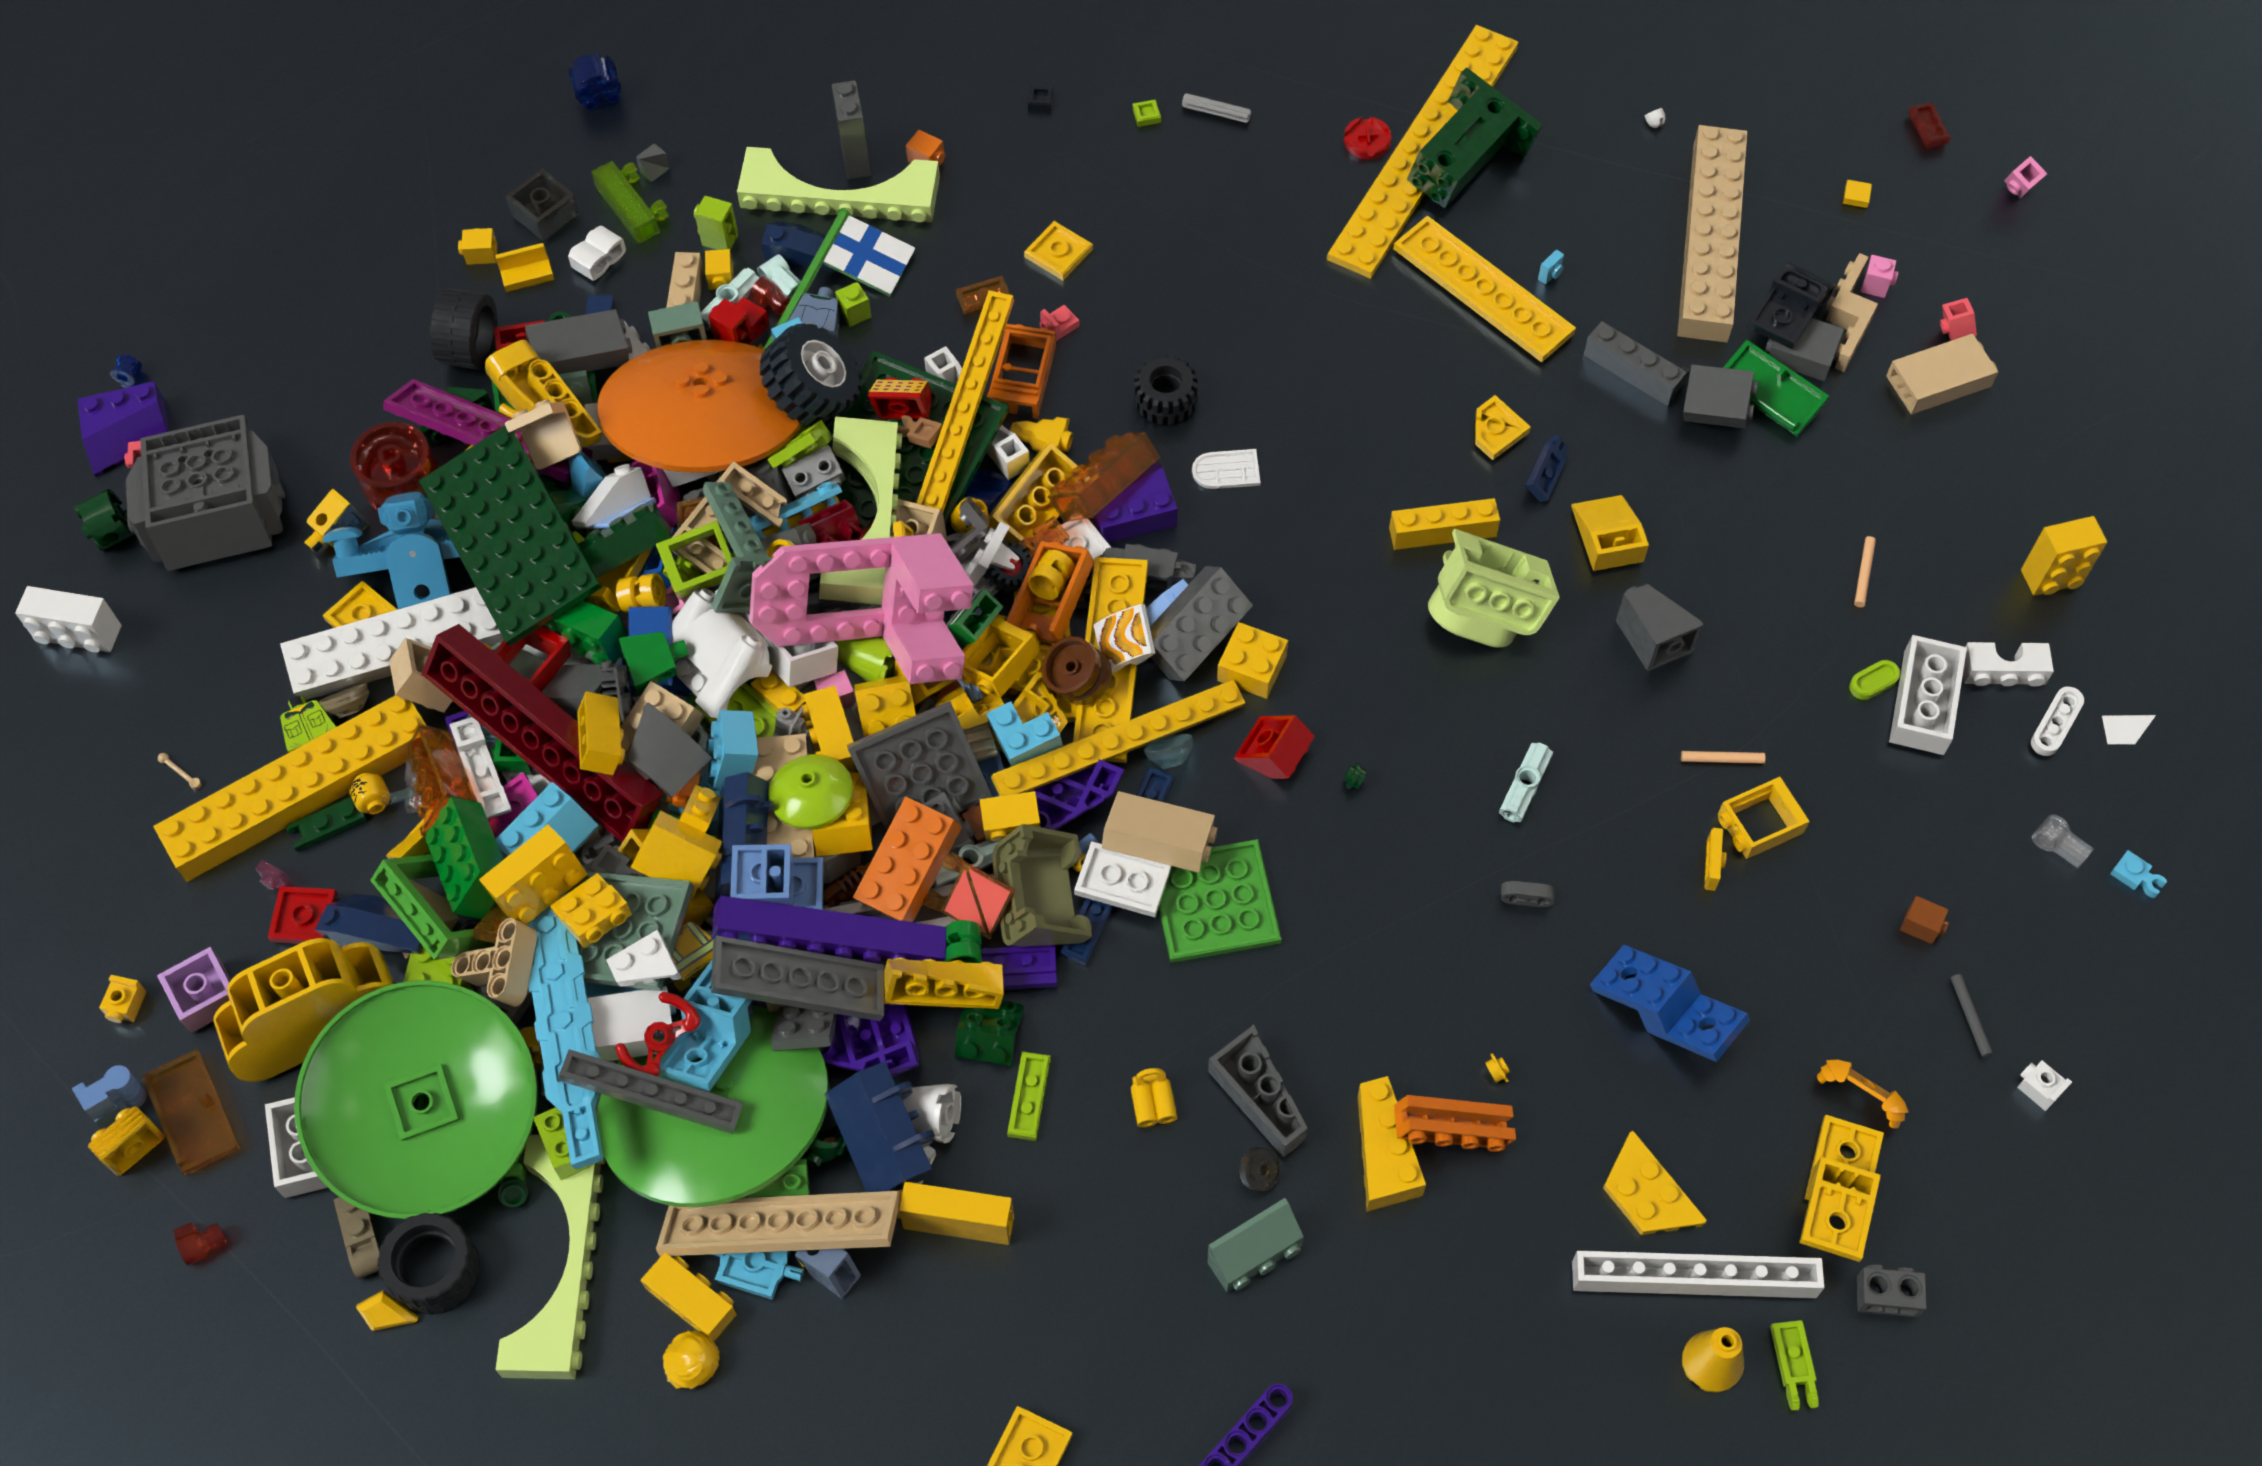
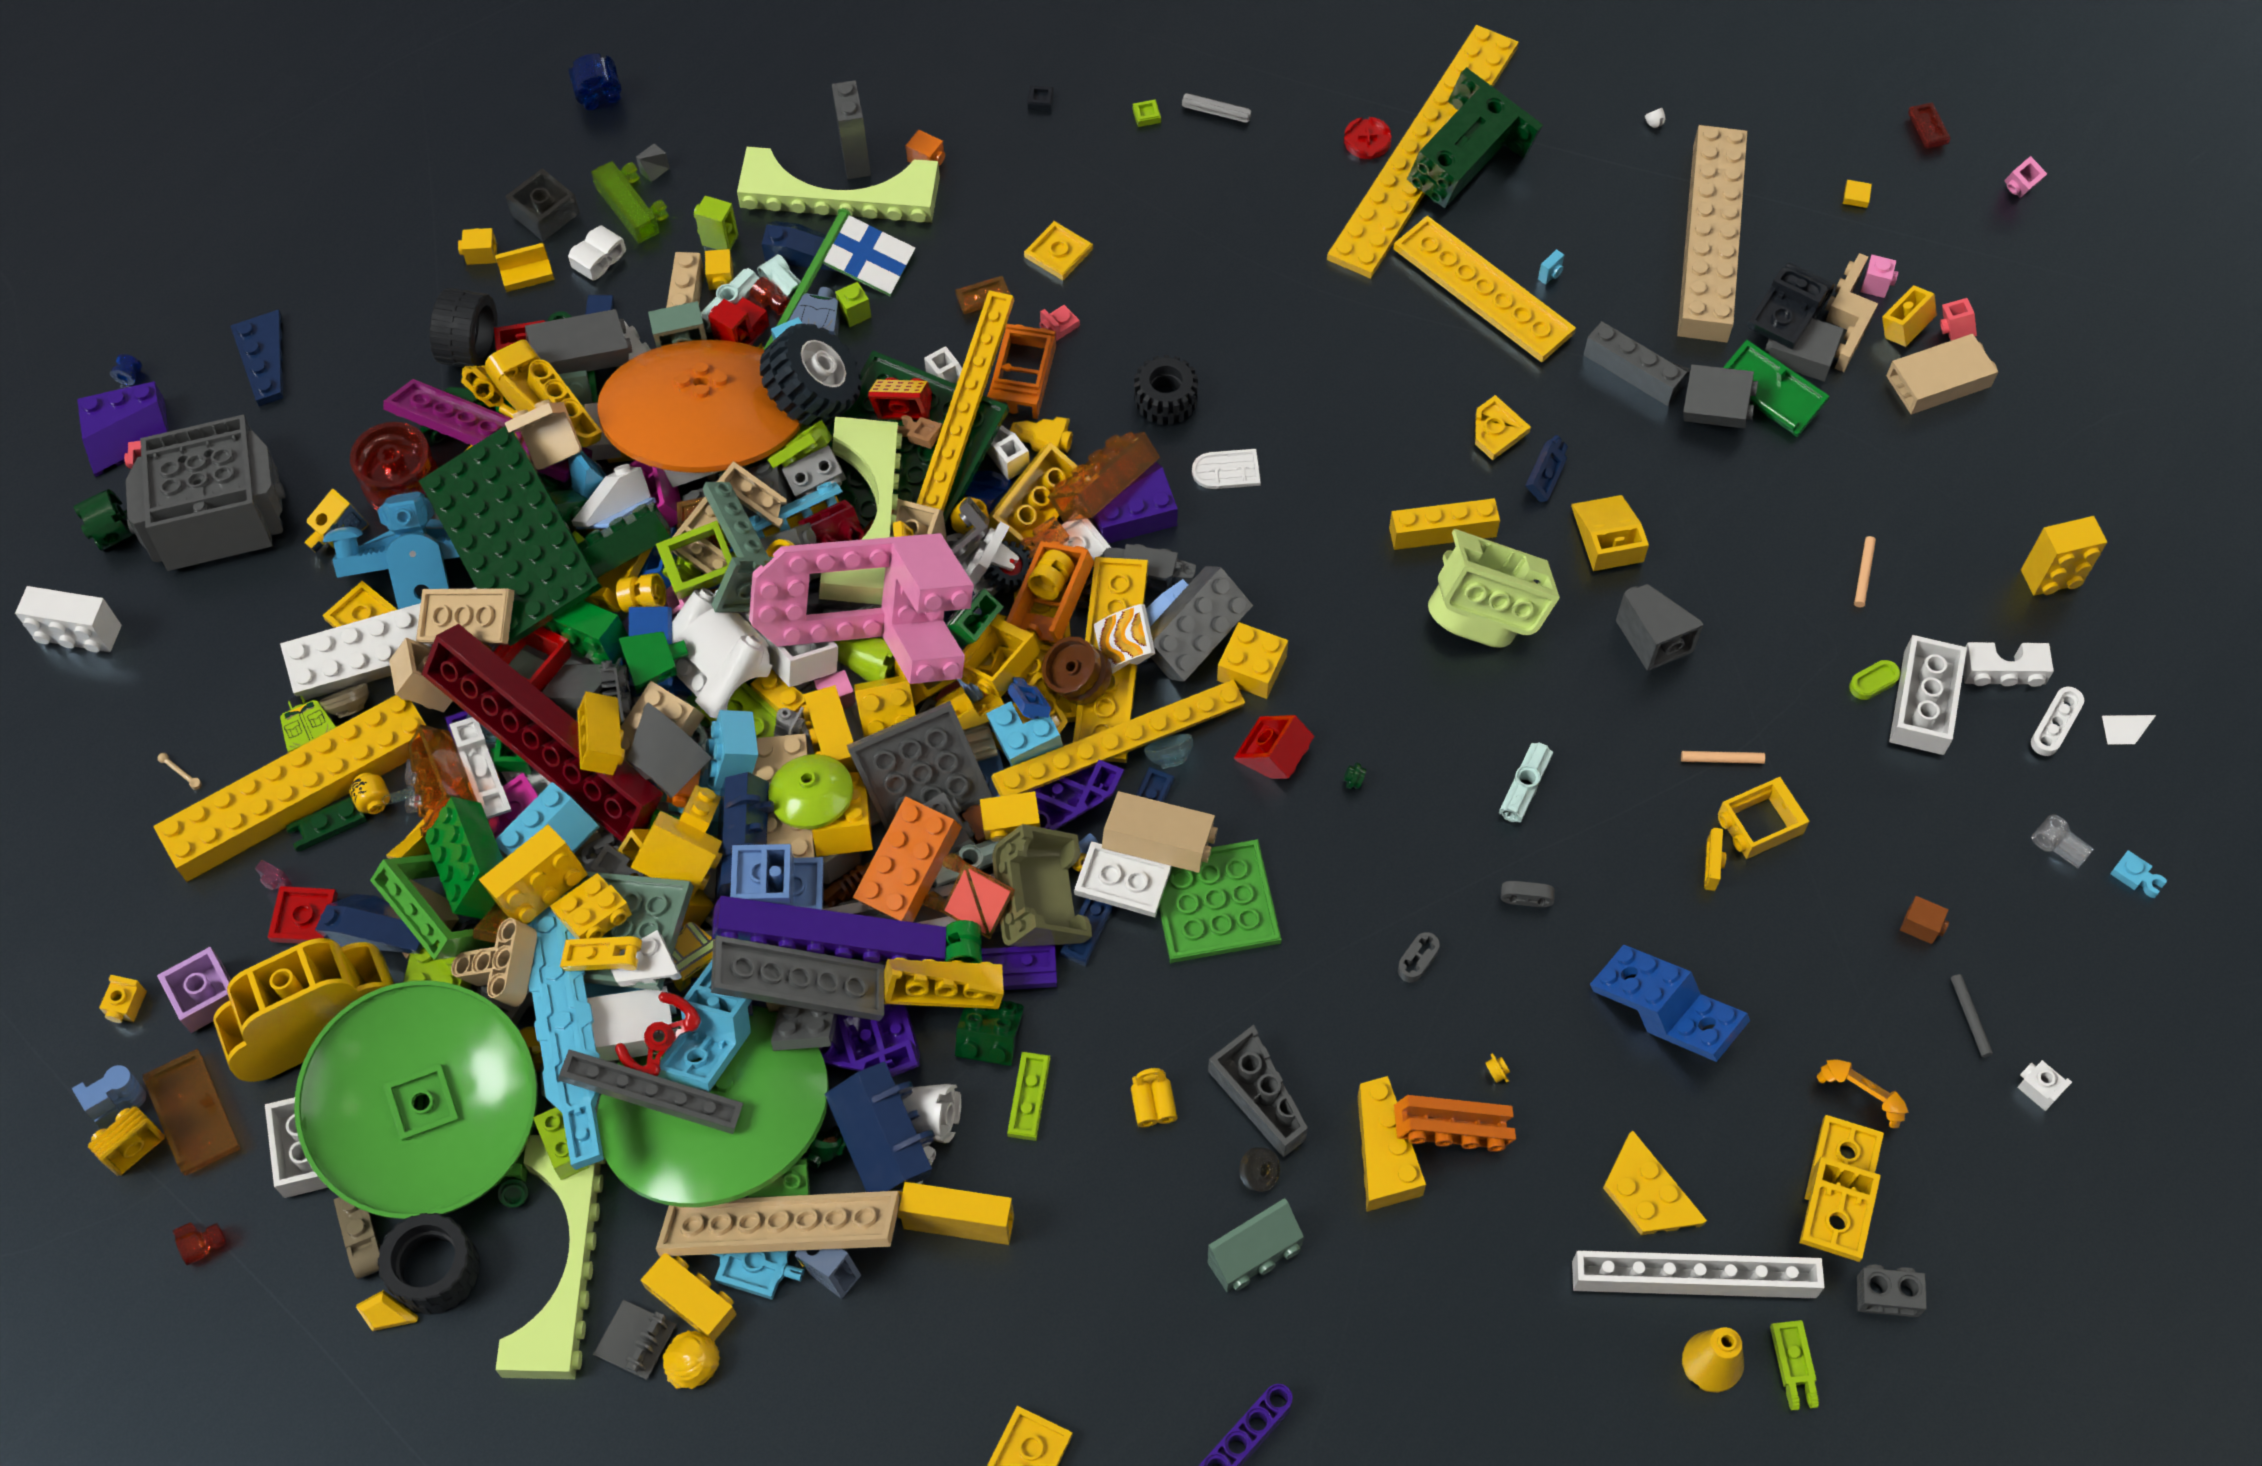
none -> dark blue wing [230,309,283,406]
none -> tan tile [416,589,515,644]
none -> yellow rock [461,365,504,407]
none -> yellow plate [560,936,642,971]
none -> dark grey hinge [593,1300,677,1380]
none -> blue hinge [1008,676,1051,719]
none -> dark grey beam [1398,932,1440,983]
none -> yellow brick [1882,285,1937,347]

